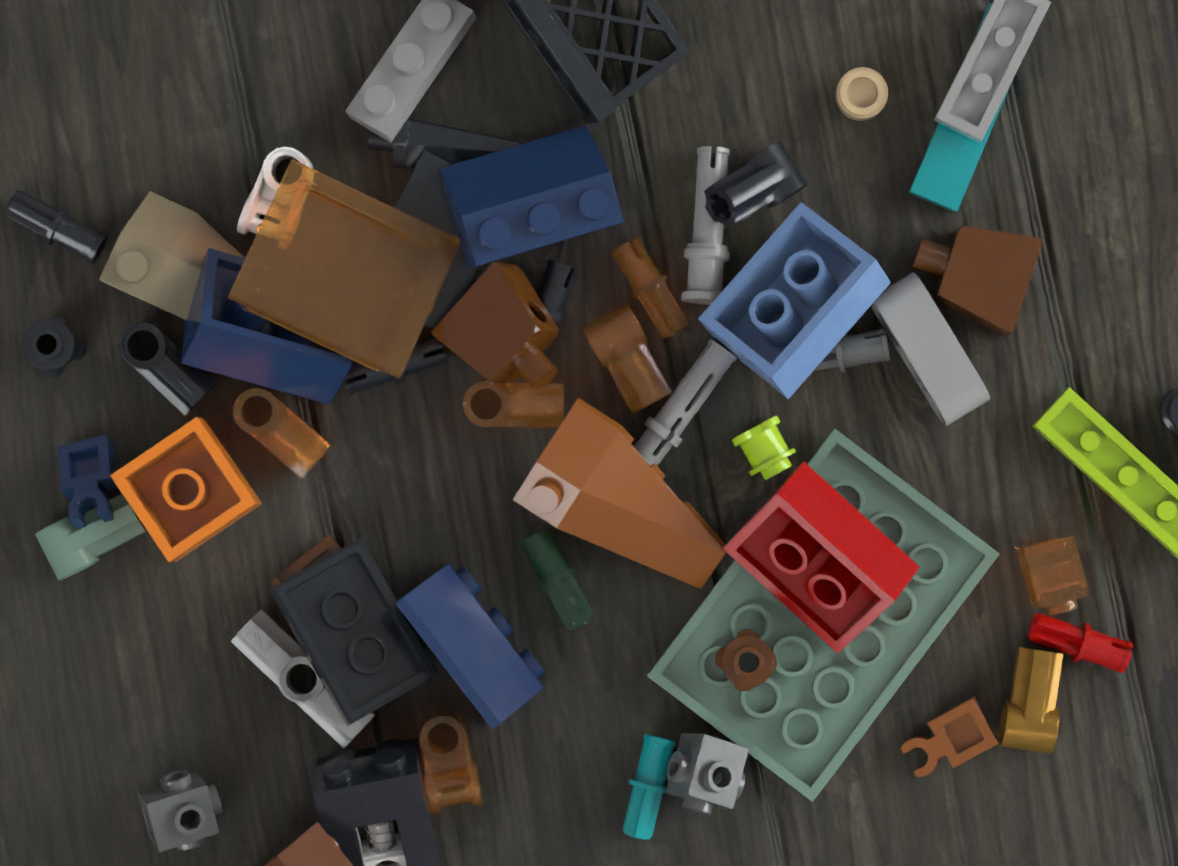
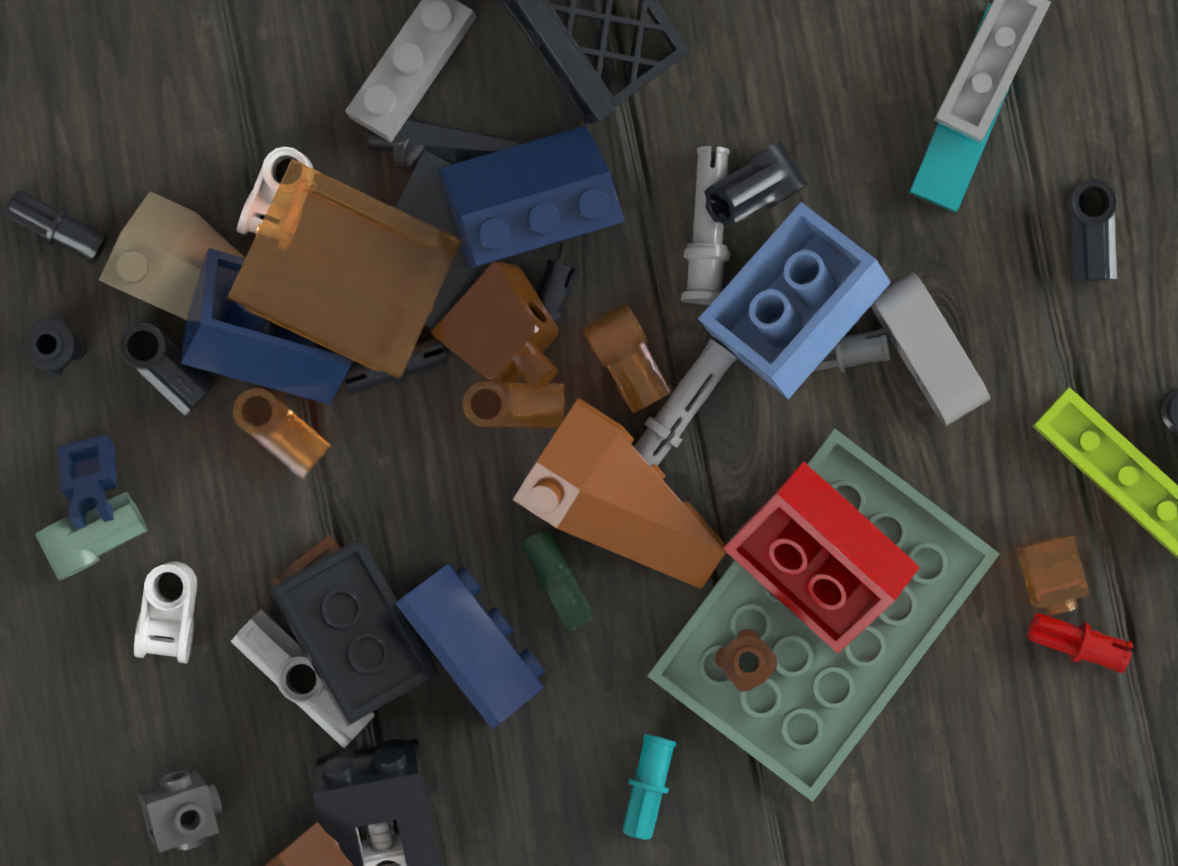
orange brick [110,417,262,562] -> none
clear orange piece [420,711,483,815] -> none
clear orange axle [611,237,688,338] -> none
dark grey brick [665,733,749,815] -> none
lime brick [732,415,796,480] -> none
tan tile [835,67,888,121] -> none
dark orange plate [900,696,1000,777] -> none
reddish brown torso [912,226,1043,336] -> none
pearl gold piece [998,647,1063,754] -> none
none -> white piece [134,561,197,664]
none -> black piece [1064,178,1118,281]

